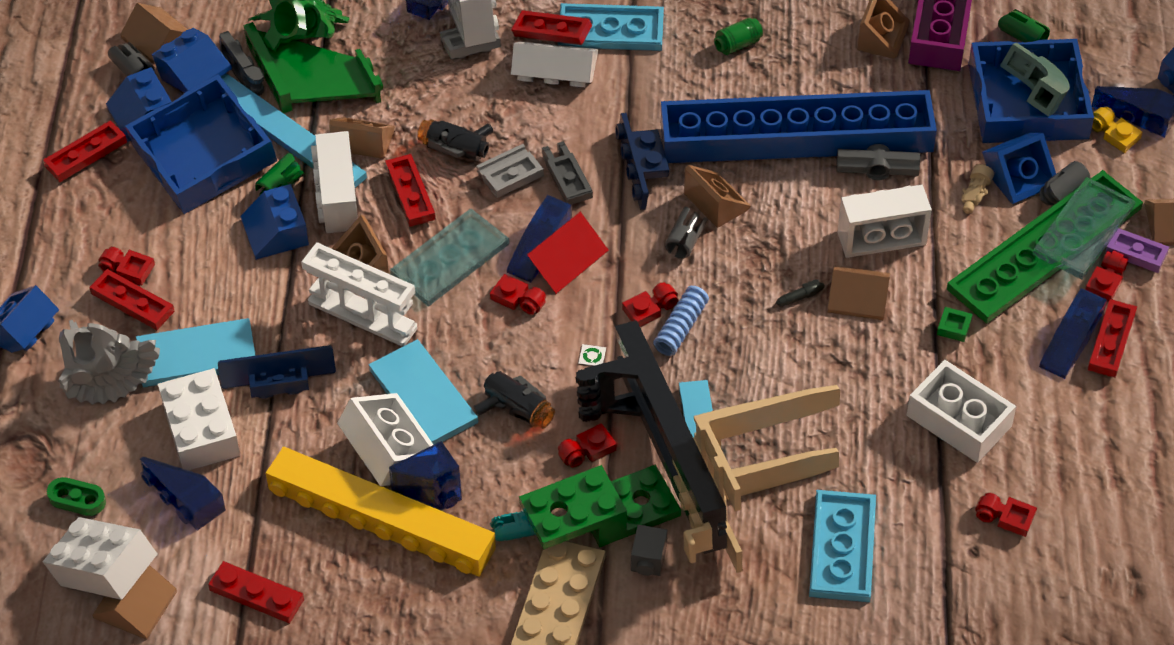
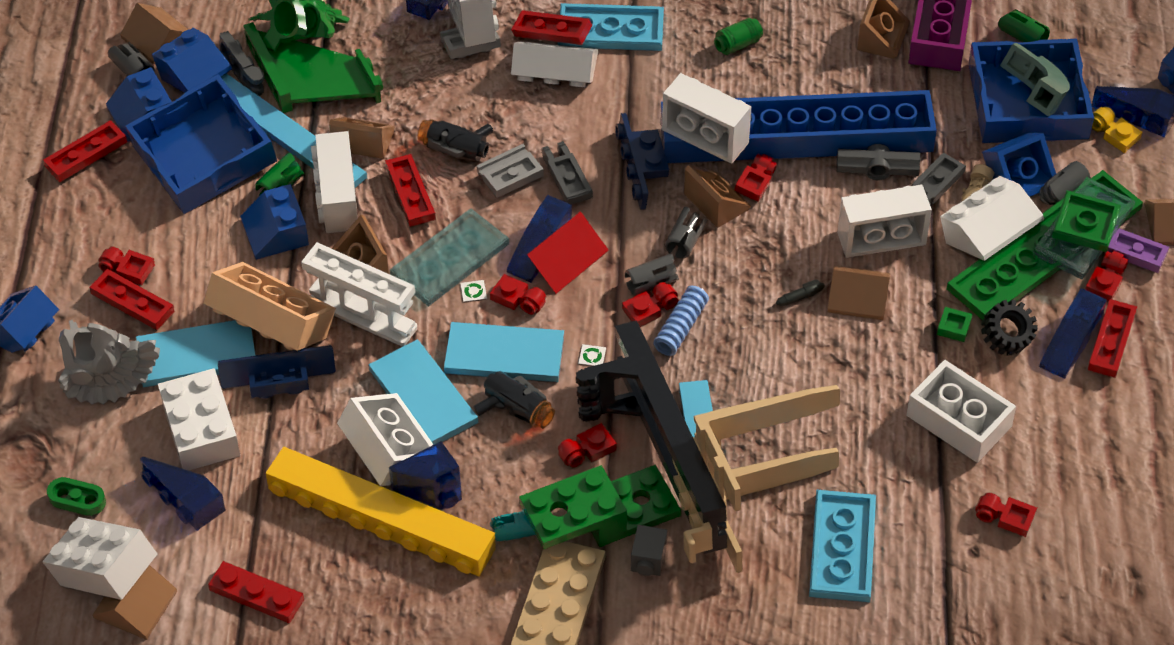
none -> light nougat brick [204,262,336,351]
none -> medium azure tile [444,322,564,382]
none -> white sticker [460,280,487,302]
none -> dark grey arm [625,254,679,296]
none -> white brick [662,73,751,164]
none -> red plate [734,154,778,202]
none -> dark grey hinge [912,153,966,206]
none -> white slope [940,176,1044,261]
none -> black tyre [981,299,1038,356]
none -> green plate [1052,190,1121,253]

